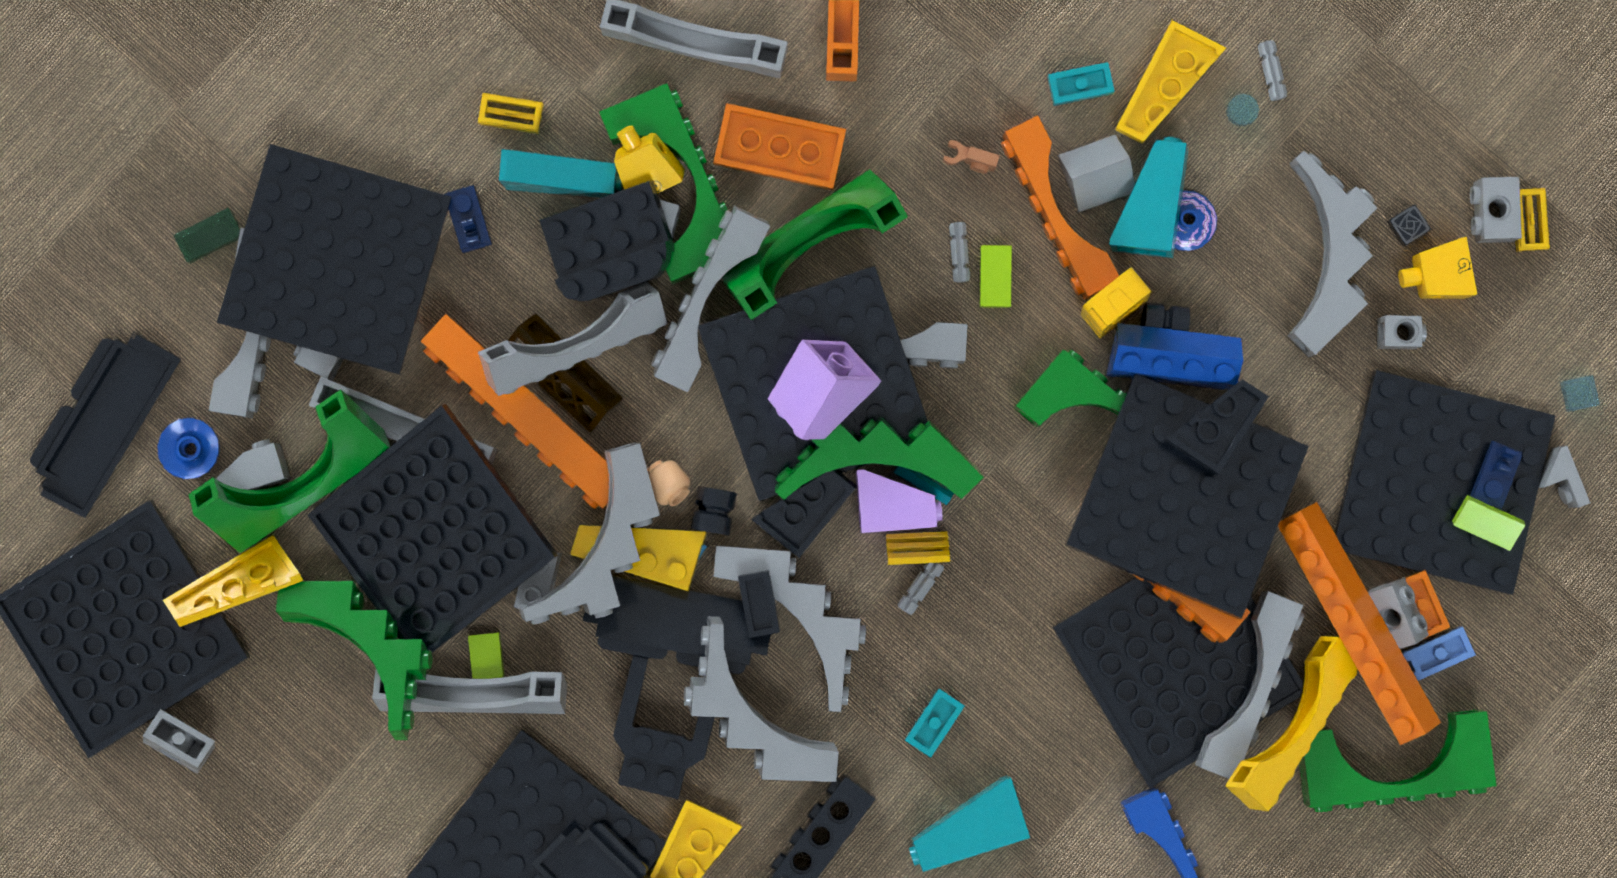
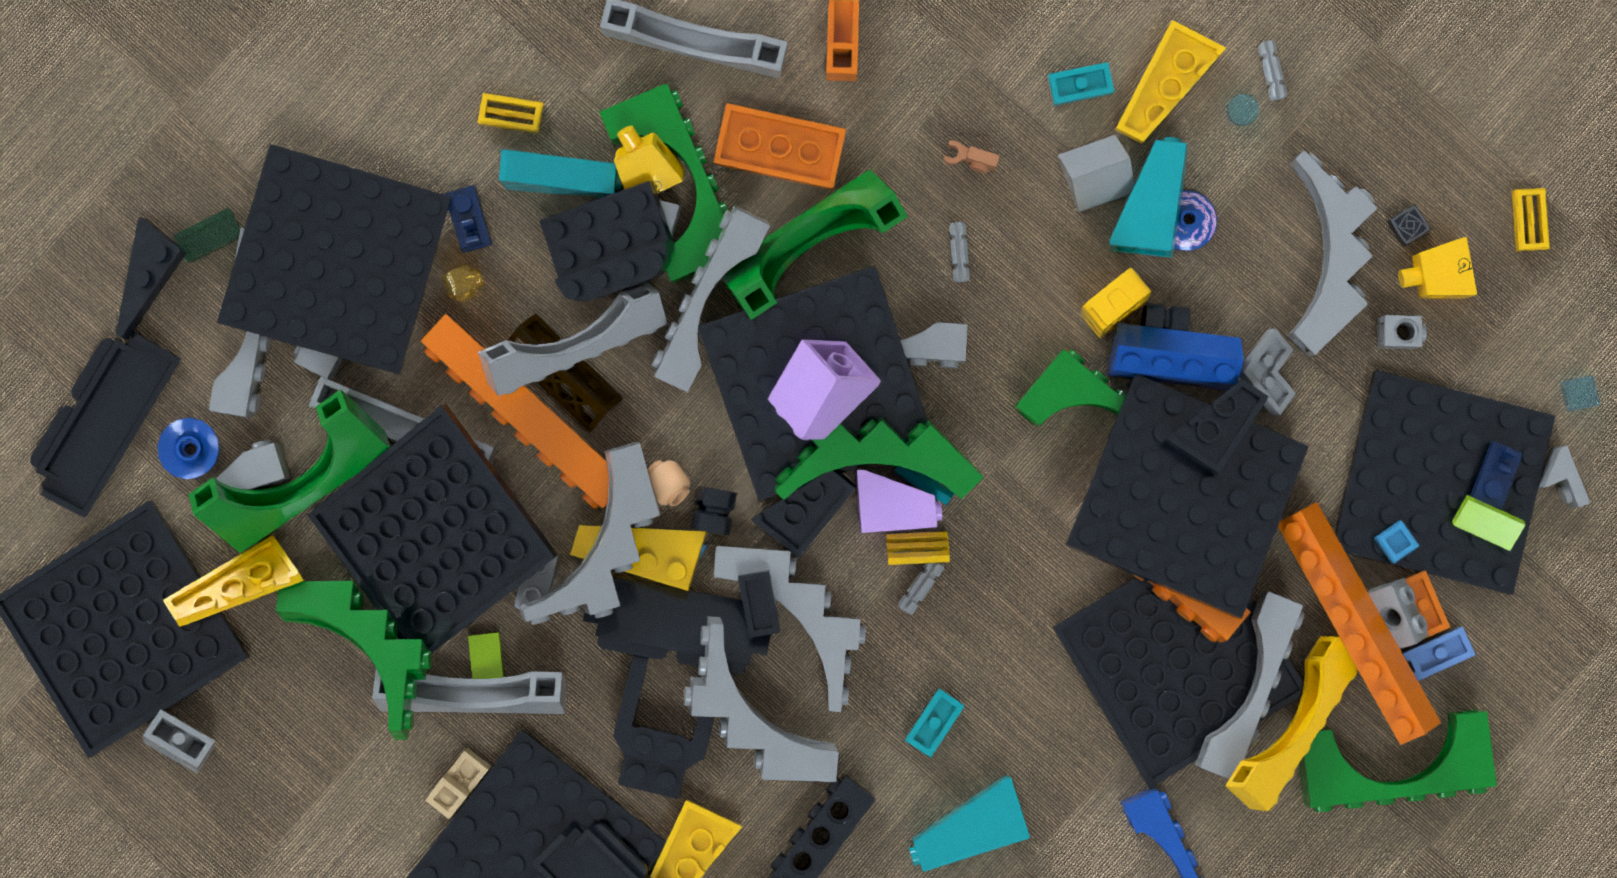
lime tile [979,245,1012,308] -> none
orange arch [1001,115,1119,300] -> none
light grey brick [1470,177,1522,243] -> none
none -> black wing [116,217,187,340]
none -> tan slope [425,747,492,819]
none -> clear yellow plate [441,264,485,303]
none -> light grey plate [1239,328,1296,416]
none -> dark azure tile [1374,520,1419,564]

